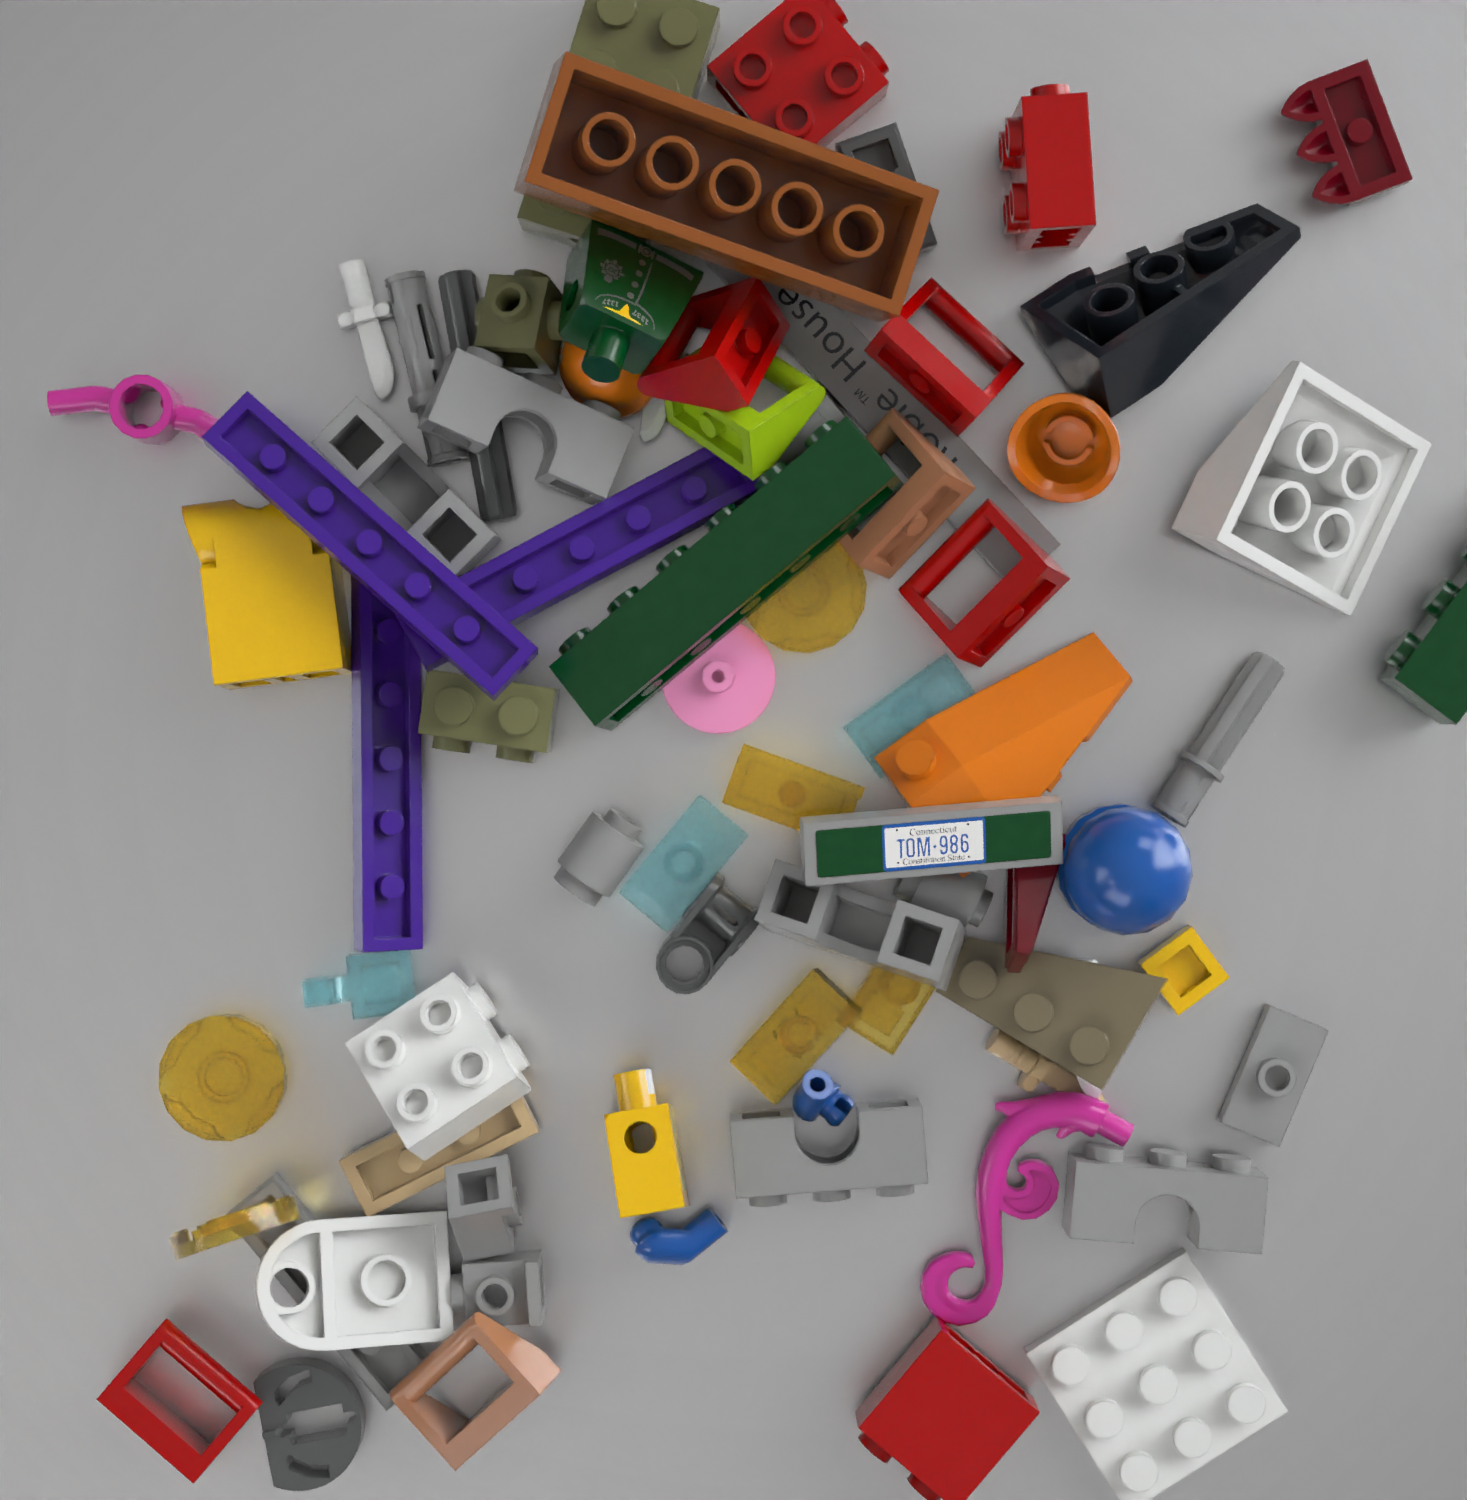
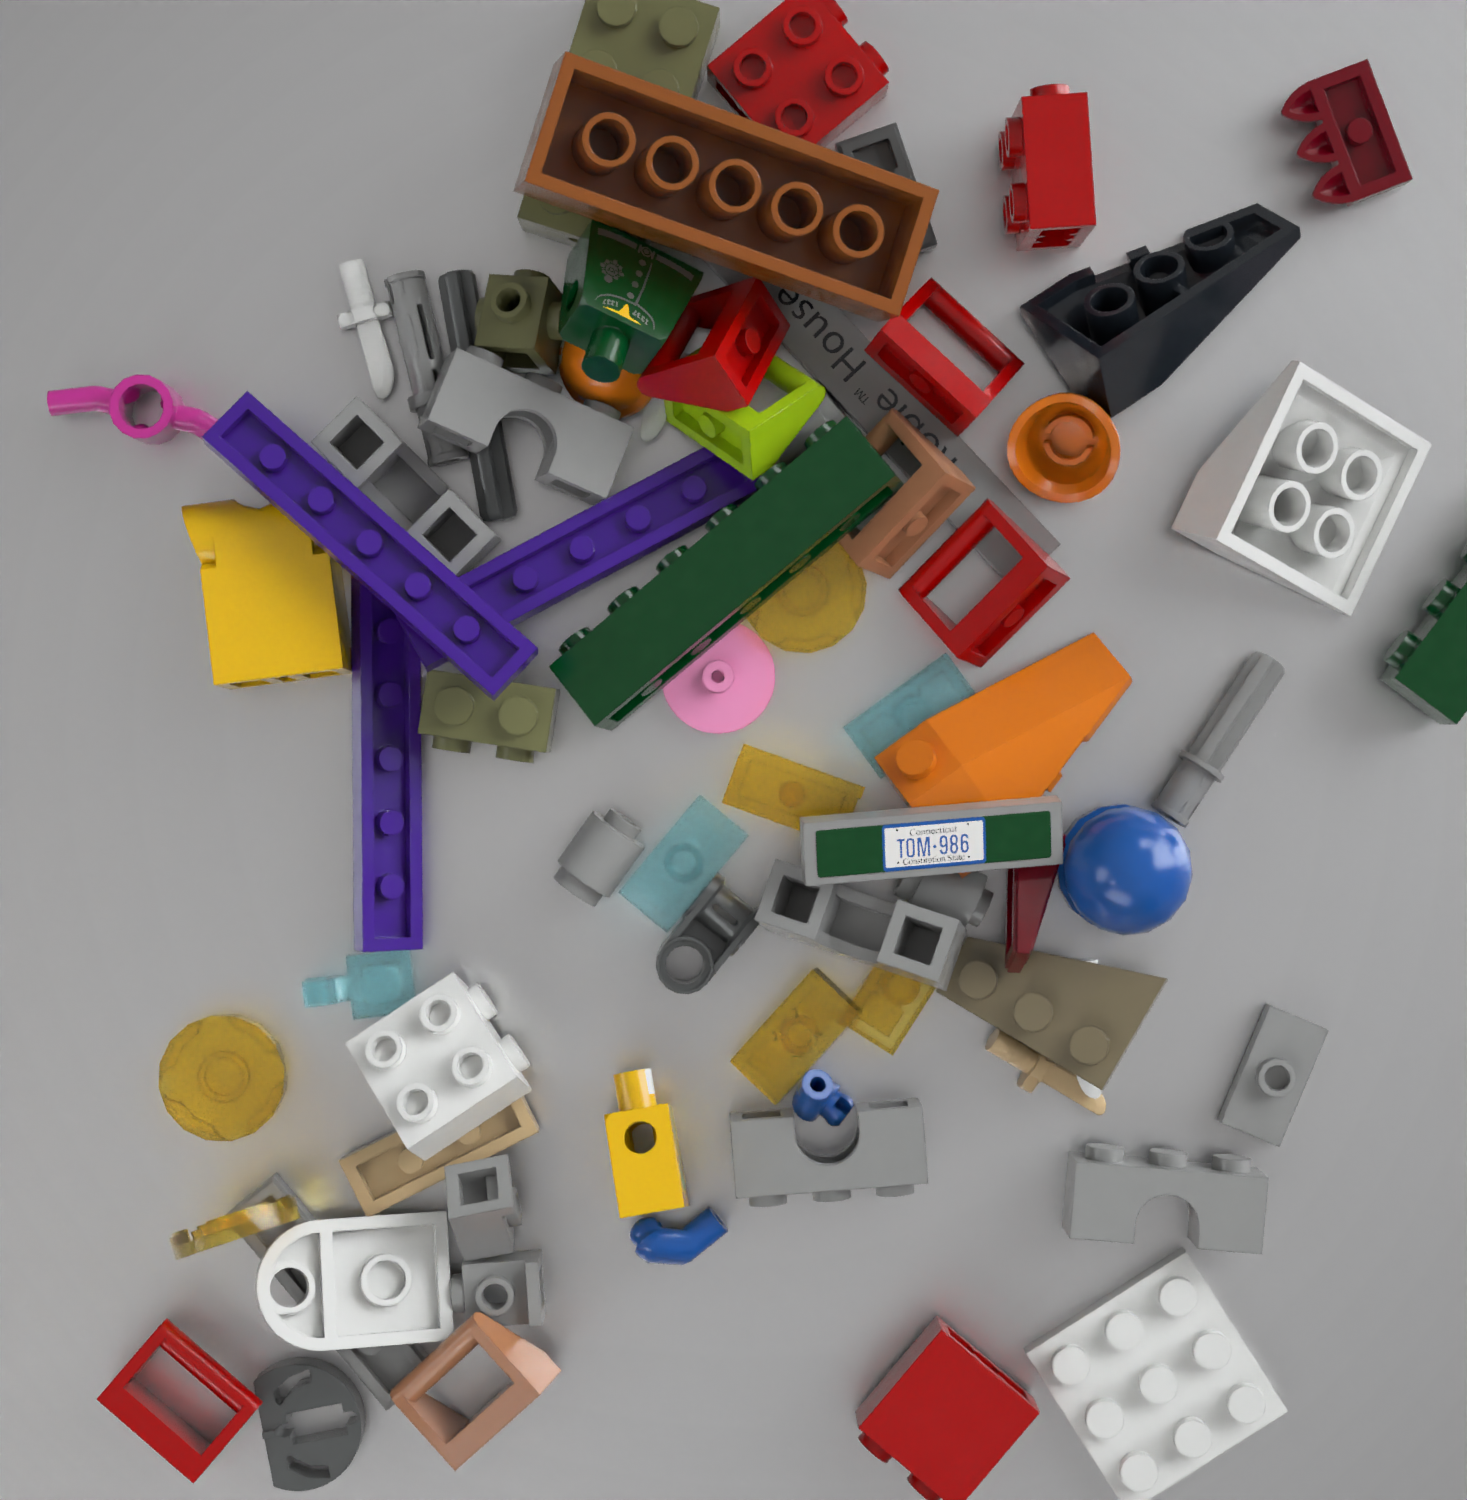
dark pink plant [920,1091,1134,1326] -> none
yellow plate [1137,925,1230,1016] -> none

